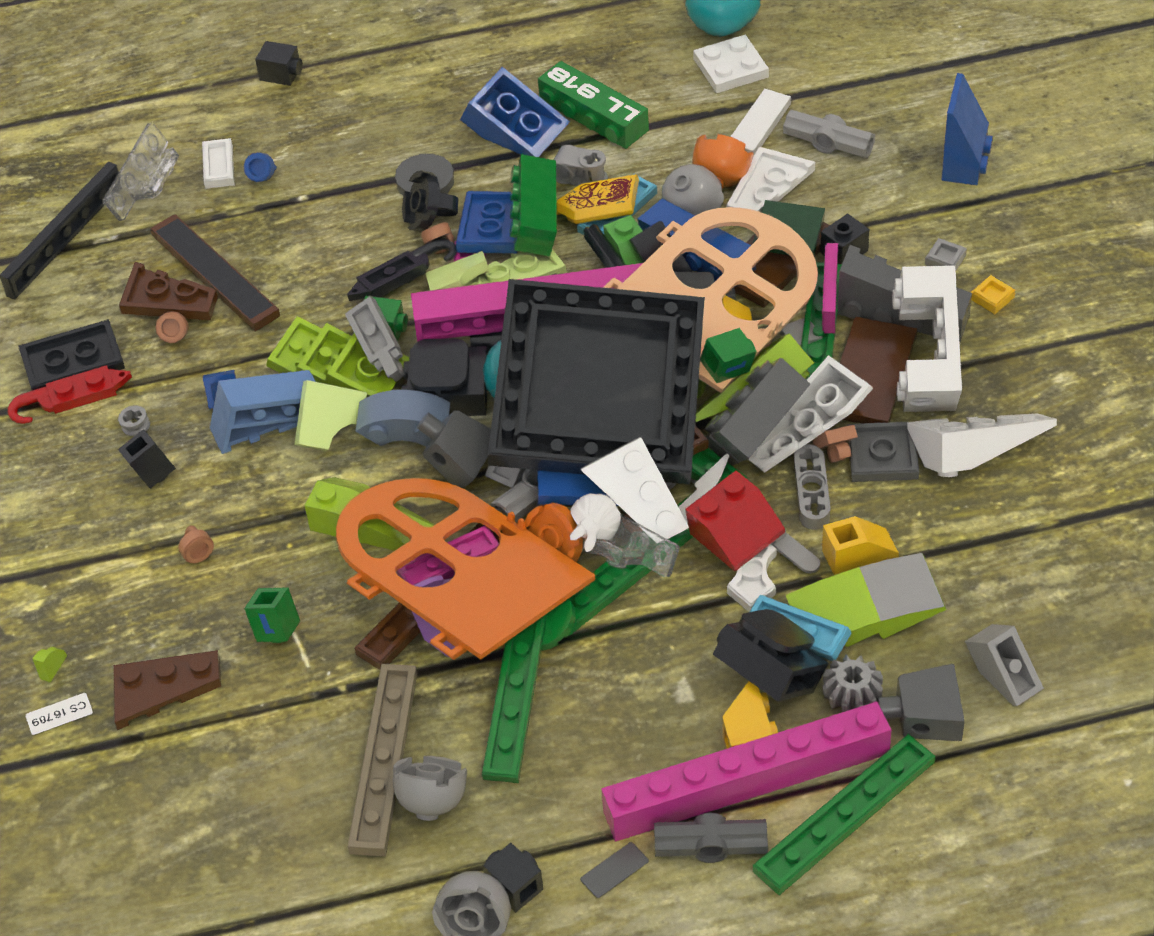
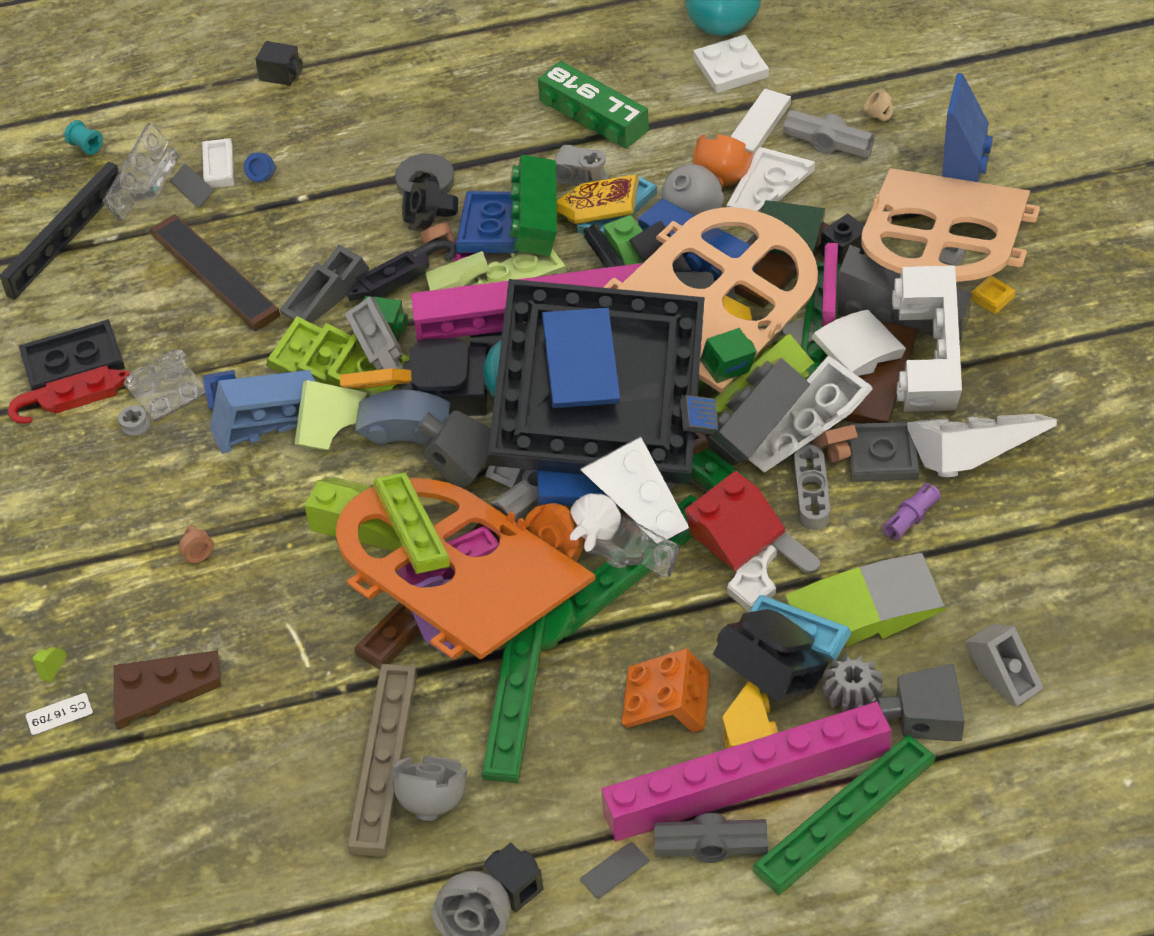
black brick [118,429,176,489] -> none
reddish brown wing [119,262,218,320] -> none
nougat tile [155,311,189,343] -> none
green brick [244,587,300,643] -> none
blue slope [460,67,570,157] -> none
white sticker [679,454,729,523] -> none
yellow slope [822,516,899,575] -> none
none -> teal bush [64,120,103,155]
none -> clear hinge [123,349,206,422]
none -> dark grey sticker [170,164,213,207]
none -> dark grey slope [280,245,369,323]
none -> light orange tile [340,368,412,389]
none -> lime tile [374,472,450,574]
none -> blue tile [542,308,620,408]
none -> orange bracket [622,648,710,733]
none -> dark grey tile [680,395,718,434]
none -> white slope [812,310,906,376]
none -> light nougat door [861,168,1040,282]
none -> tan tile [863,89,893,122]
none -> medium lavender pin [882,483,941,541]

